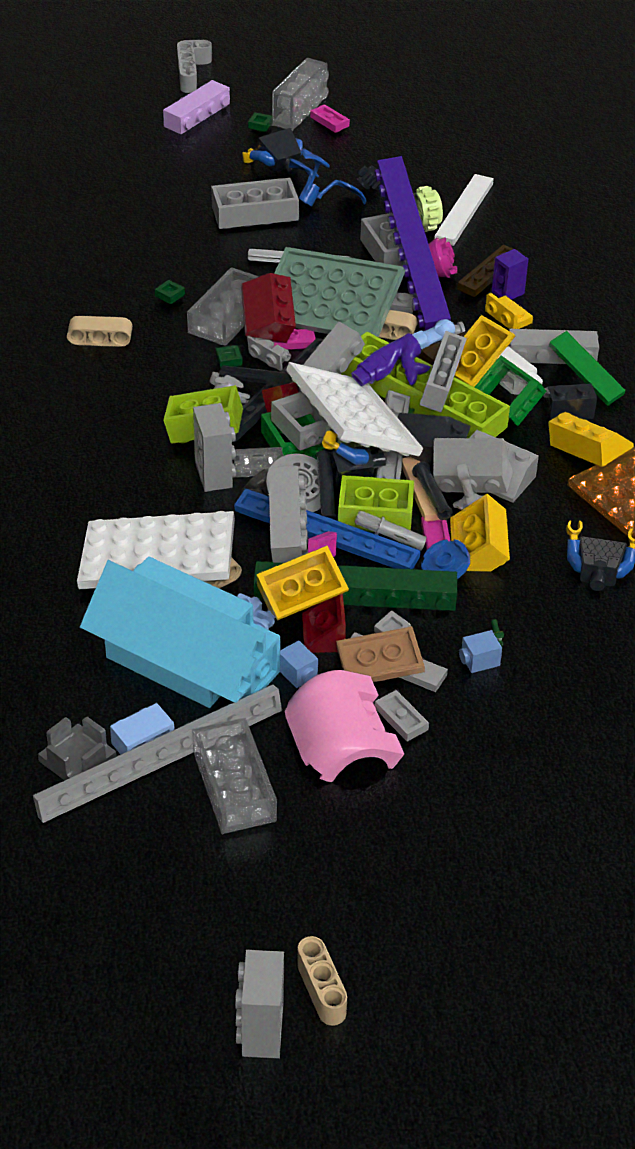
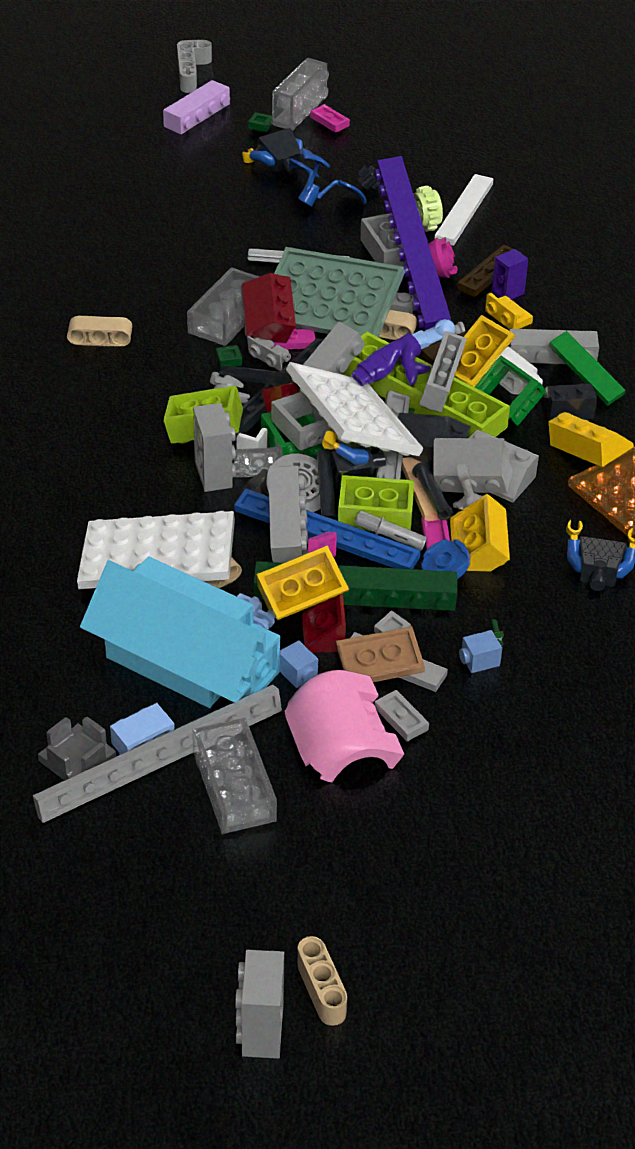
dark green plate [155,280,185,304] -> none
light grey brick [211,178,299,229] -> none
none -> white panel [236,428,267,463]

